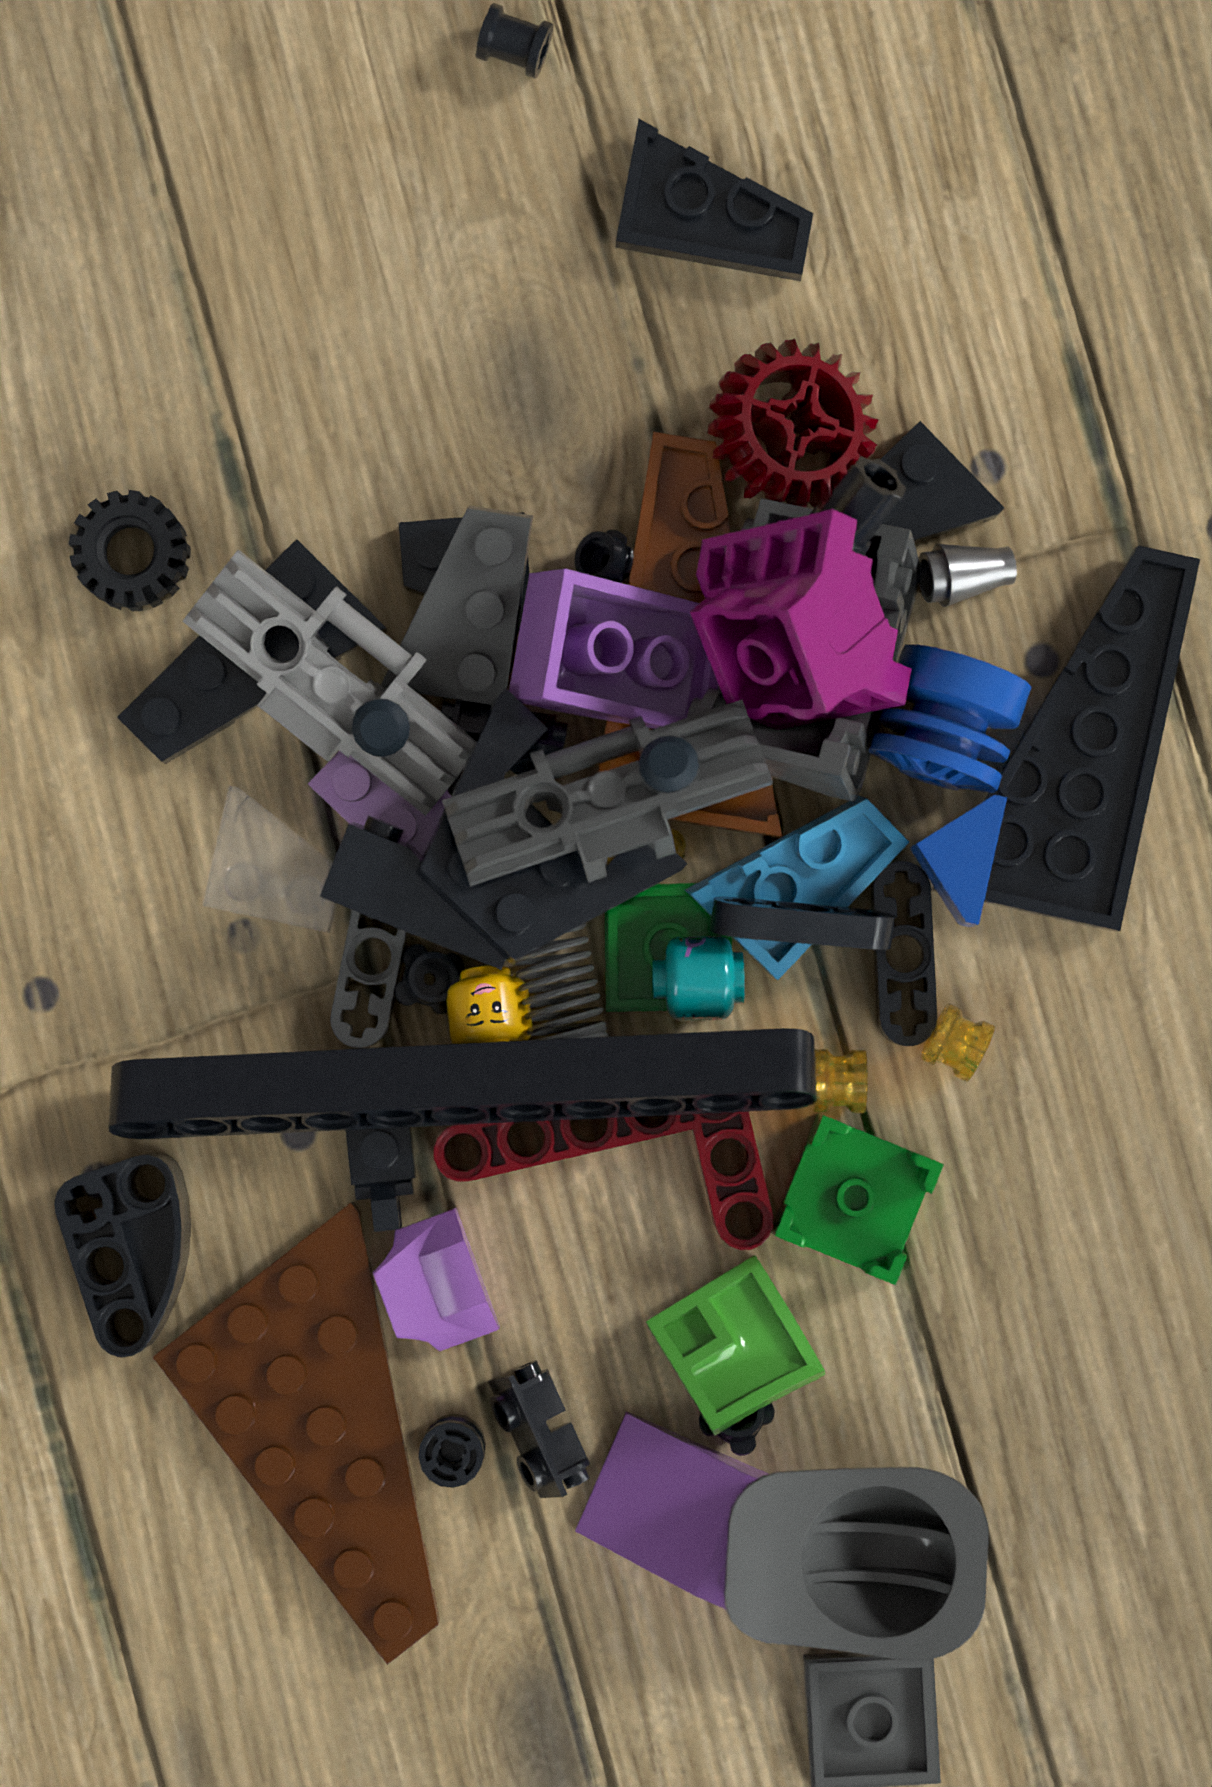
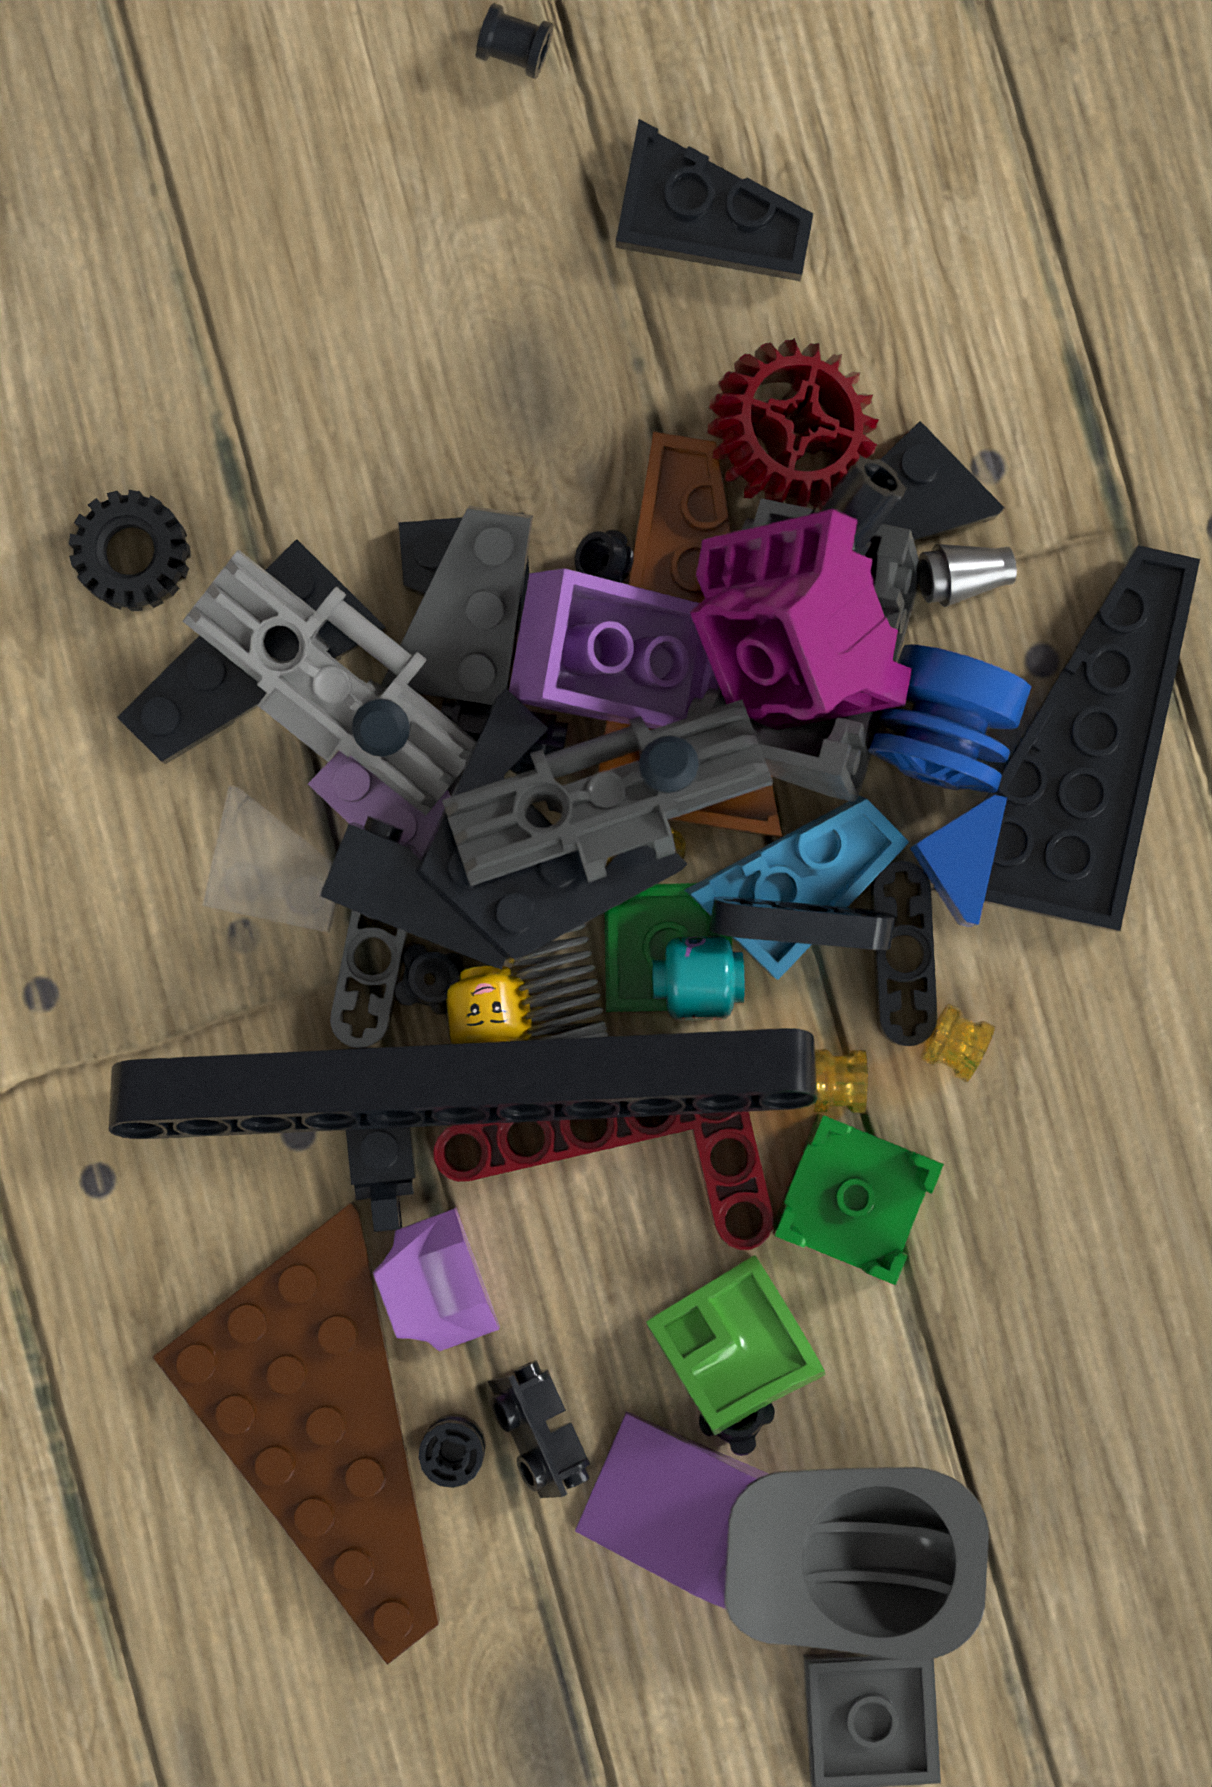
black beam [54,1152,191,1358] -> none

